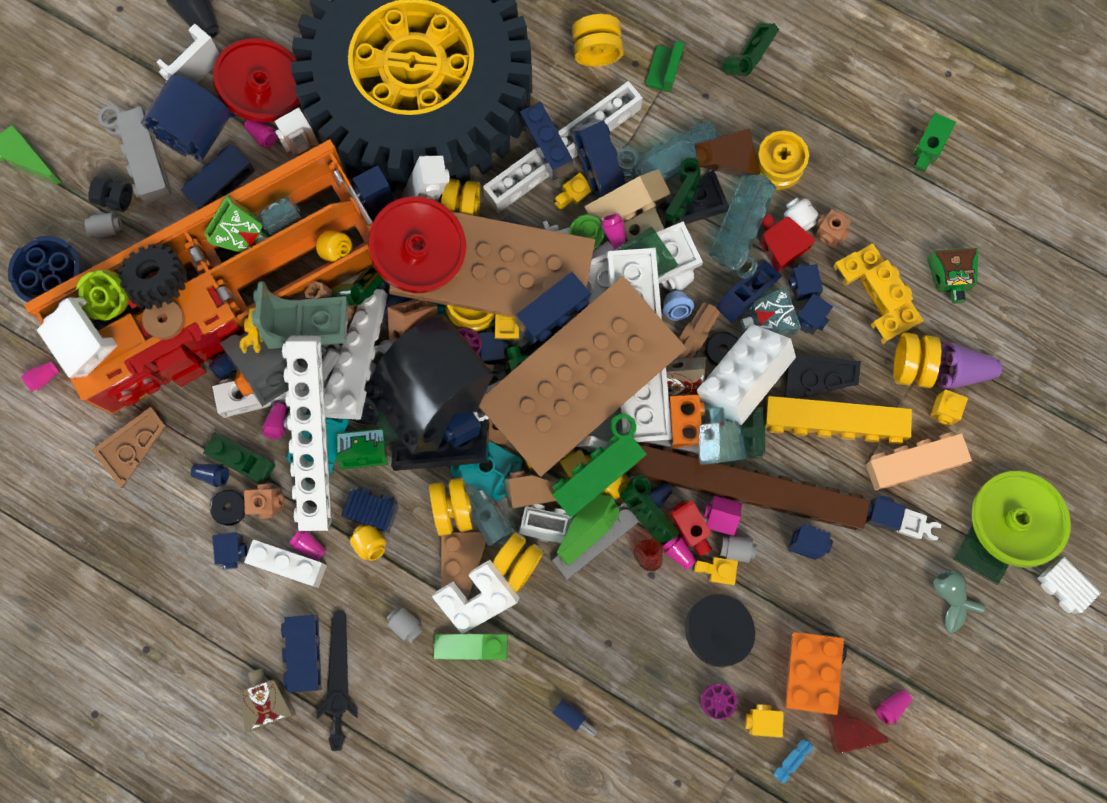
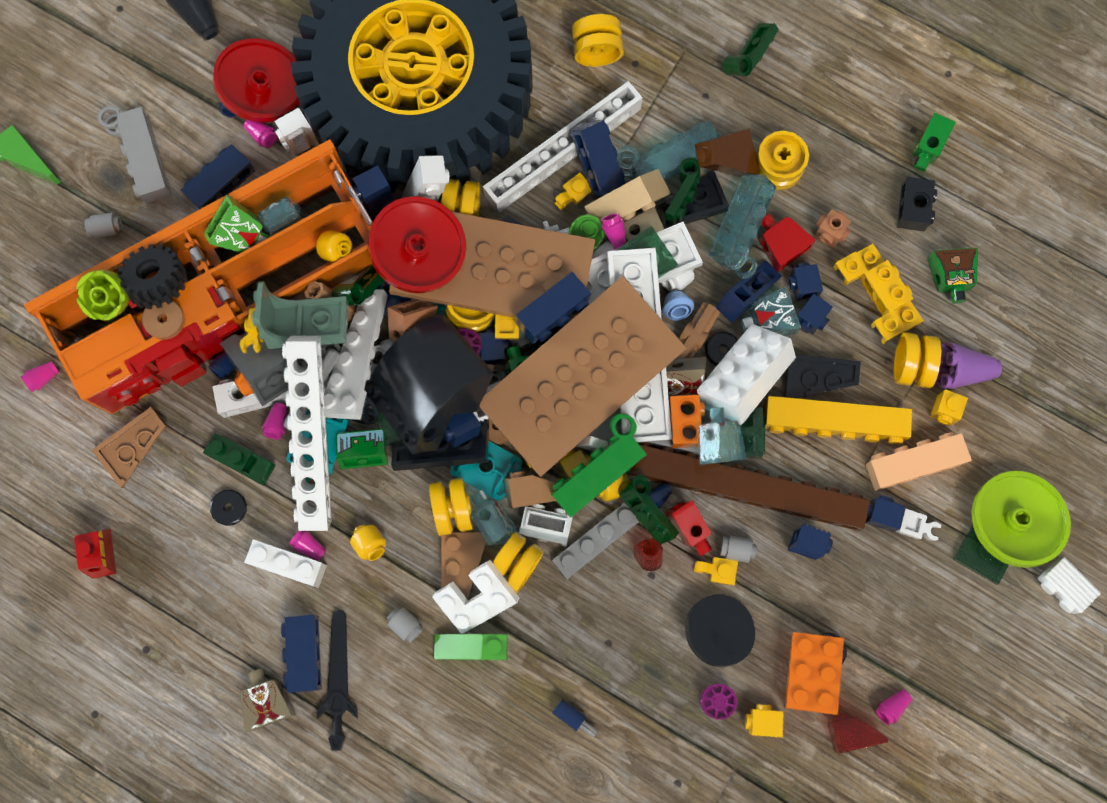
dark blue brick [8,236,94,303] -> none
white panel [37,297,118,378] -> none
black wheel [88,175,133,212] -> none
dark blue brick [141,75,231,162] -> none
white panel [156,24,220,84] -> none
dark blue cone [191,464,229,488] -> none
dark blue brick [212,532,248,570] -> none
nougat brick [244,483,284,519] -> none
dark blue brick [341,487,399,533] -> none
dark blue brick [520,102,573,181] -> none
bright green slope [557,494,620,566] -> none
green panel [646,41,684,93] -> none
dark pink cone [661,536,697,570] -> none
dark pink brick [703,496,742,536] -> none
dark azure axle [774,739,814,784] -> none
white head [783,198,818,231] -> none
sand green piece [933,570,985,633] -> none
none -> red torso [74,529,117,579]
none -> black brick [897,176,937,231]

